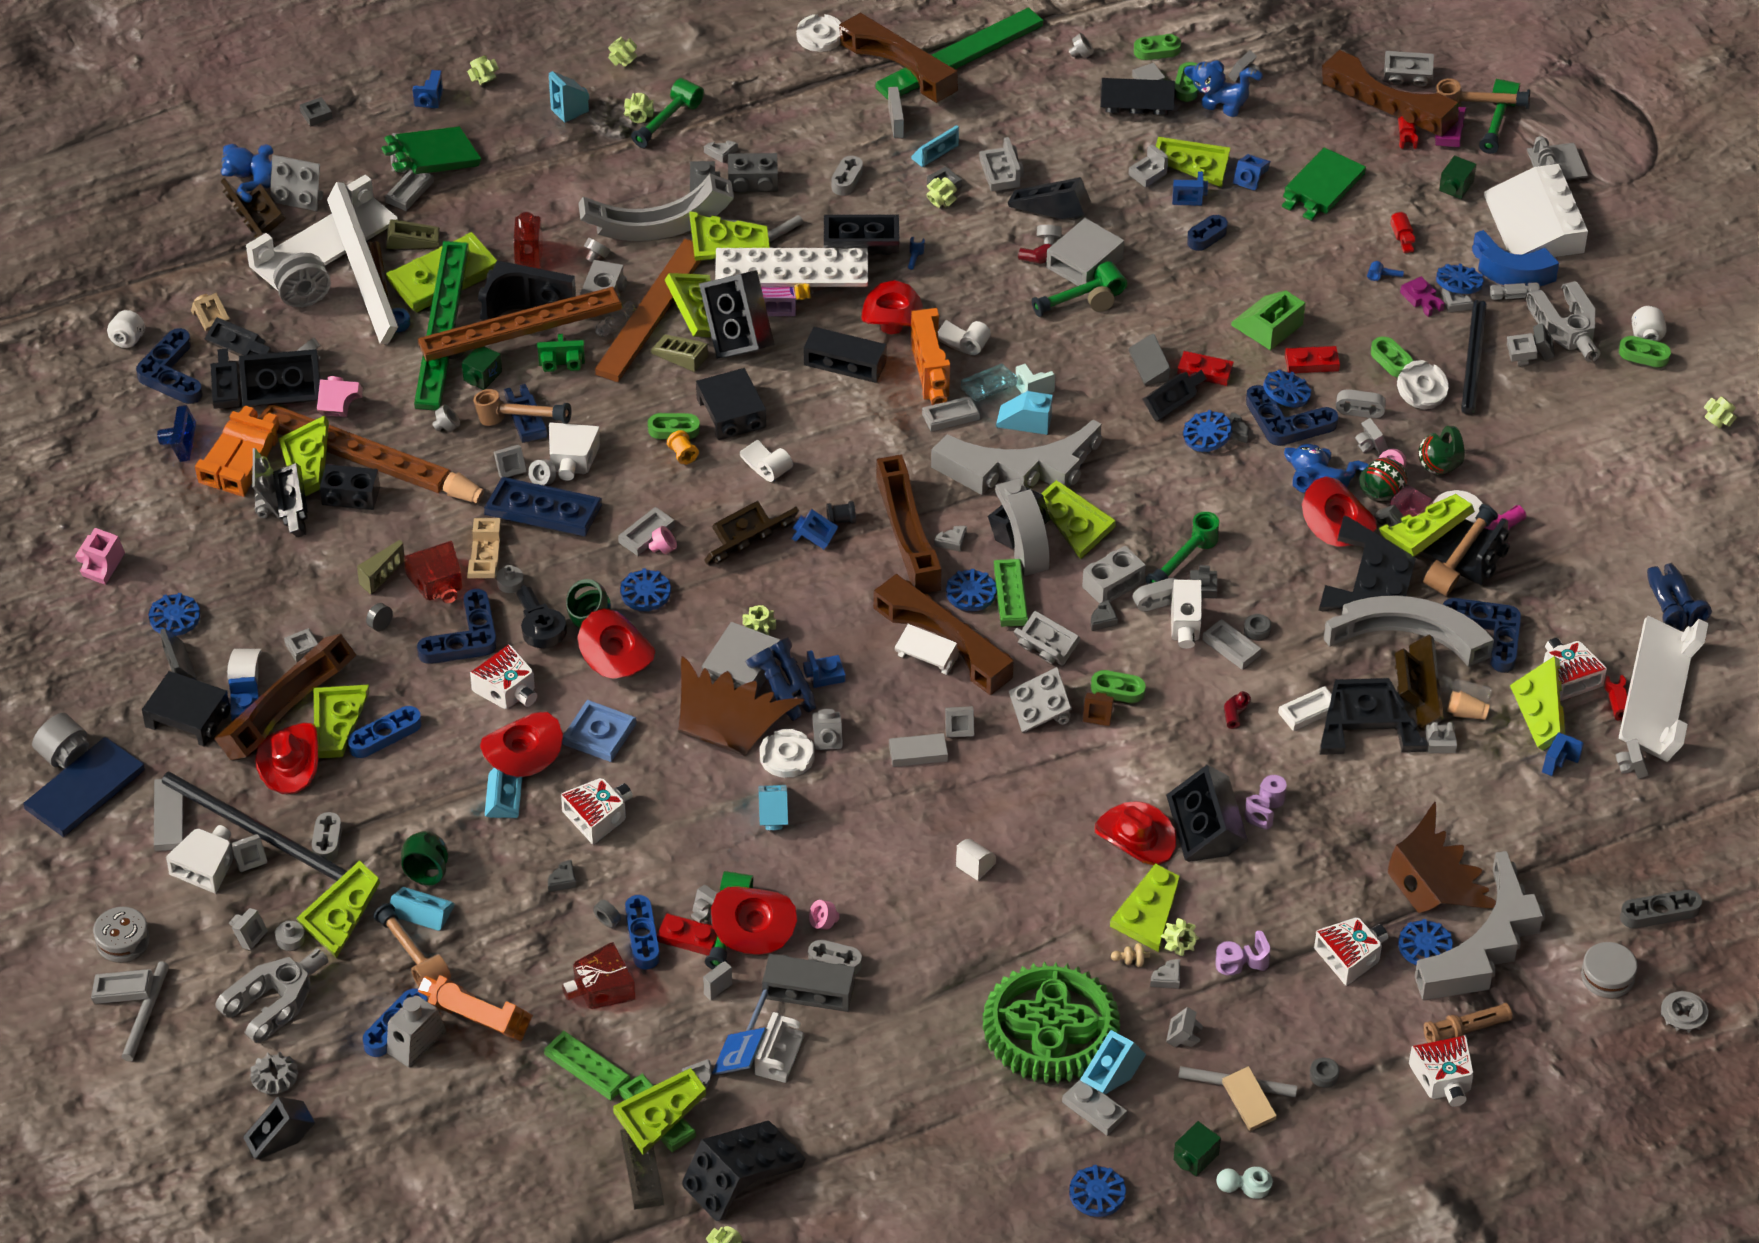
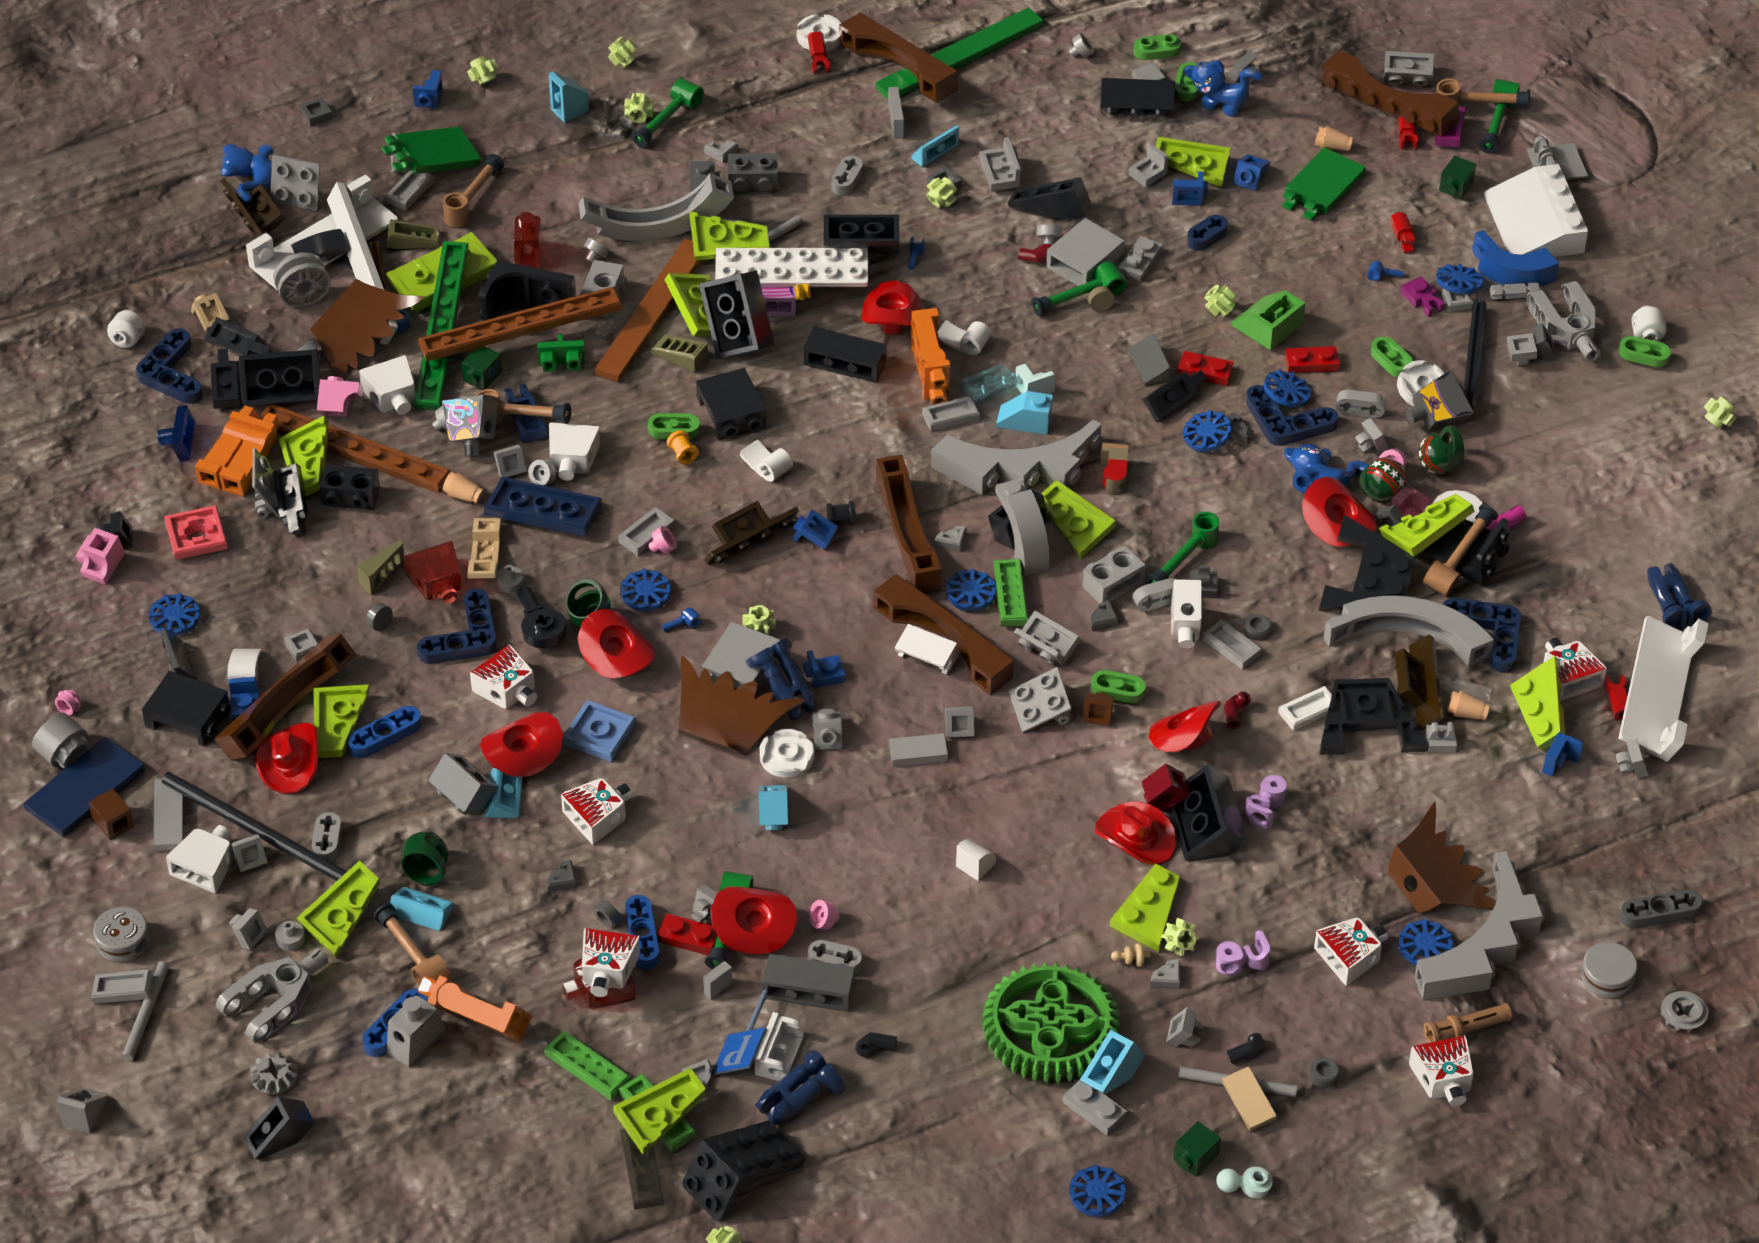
none -> bright pink plate [55,690,81,715]
none -> light grey slope [57,1087,109,1134]
none -> reddish brown brick [89,788,134,840]
none -> black tile [100,511,132,549]
none -> coral piece [164,505,228,560]
none -> black slope [291,229,350,261]
none -> reddish brown piece [310,279,425,381]
none -> white torso [359,355,415,415]
none -> brick [428,753,497,815]
none -> torso [442,395,498,457]
none -> medium nougat piece [443,154,504,228]
none -> torso [582,928,640,997]
none -> blue hand [661,608,701,631]
none -> dark blue piece [755,1050,845,1125]
none -> red bar [807,31,830,74]
none -> black arm [855,1032,897,1057]
none -> leg [1100,442,1129,495]
none -> light grey plate [1118,236,1163,282]
none -> dark red brick [1141,764,1190,813]
none -> red hat [1148,701,1221,752]
none -> yellowish green gear [1205,285,1236,316]
none -> black arm [1227,1033,1266,1064]
none -> light nougat cone [1315,125,1353,151]
none -> dark grey torso [1406,370,1474,430]

